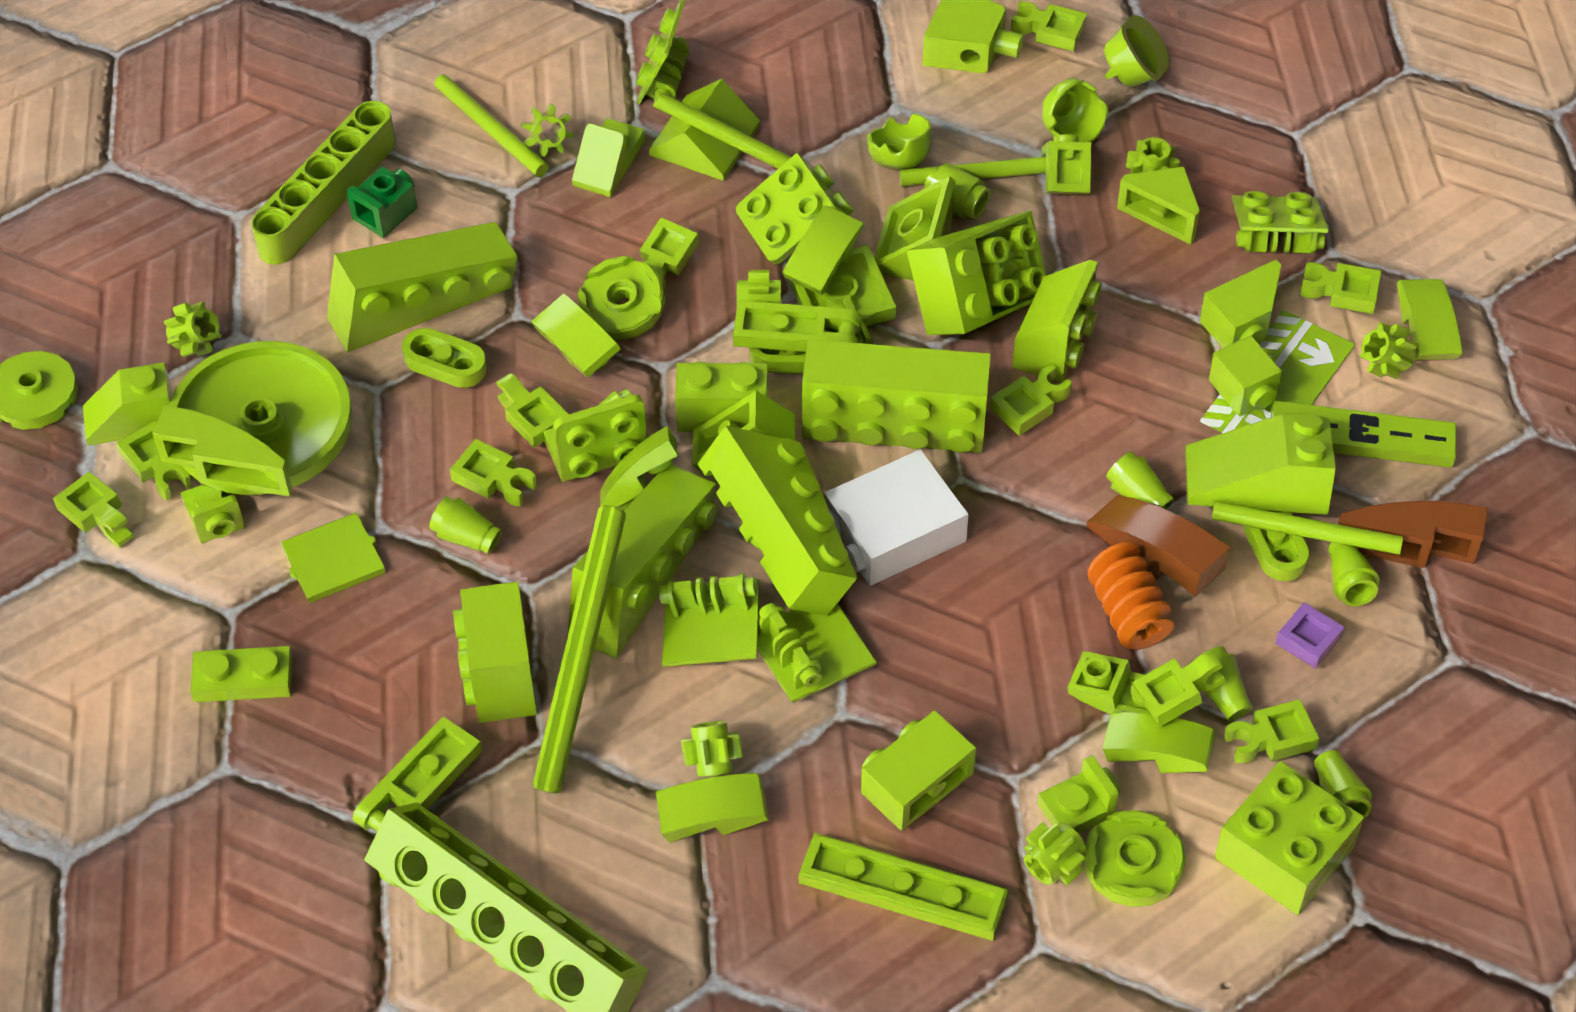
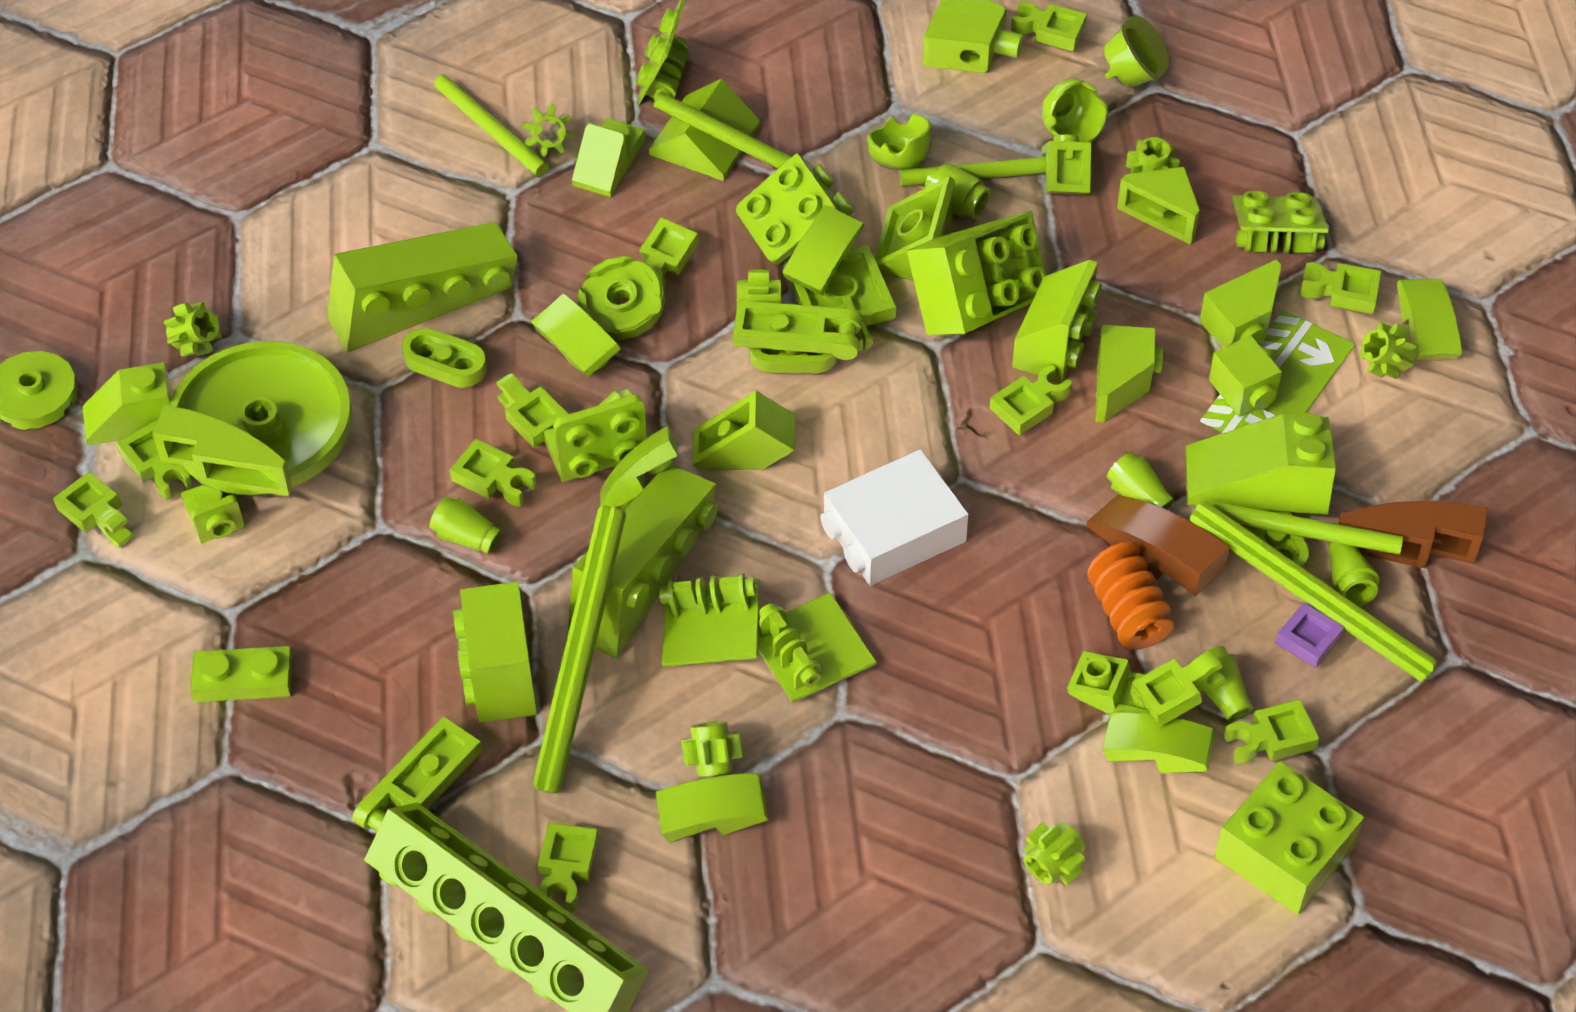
lime beam [251,100,396,265] -> none
lime piece [281,512,386,603] -> none
green brick [346,166,418,238] -> none
lime brick [675,362,768,432] -> none
lime wedge [697,425,857,616] -> none
lime tile [799,833,1008,941] -> none
lime brick [802,339,991,453] -> none
lime brick [861,710,976,831] -> none
lime bracket [1037,755,1120,834] -> none
lime tile [1083,810,1186,907] -> none
lime tile [1271,400,1456,468] -> none
lime cone [1314,750,1372,819] -> none
none -> lime plate [538,822,599,913]
none -> lime slope [1095,324,1163,423]
none -> lime axle [1190,501,1437,682]

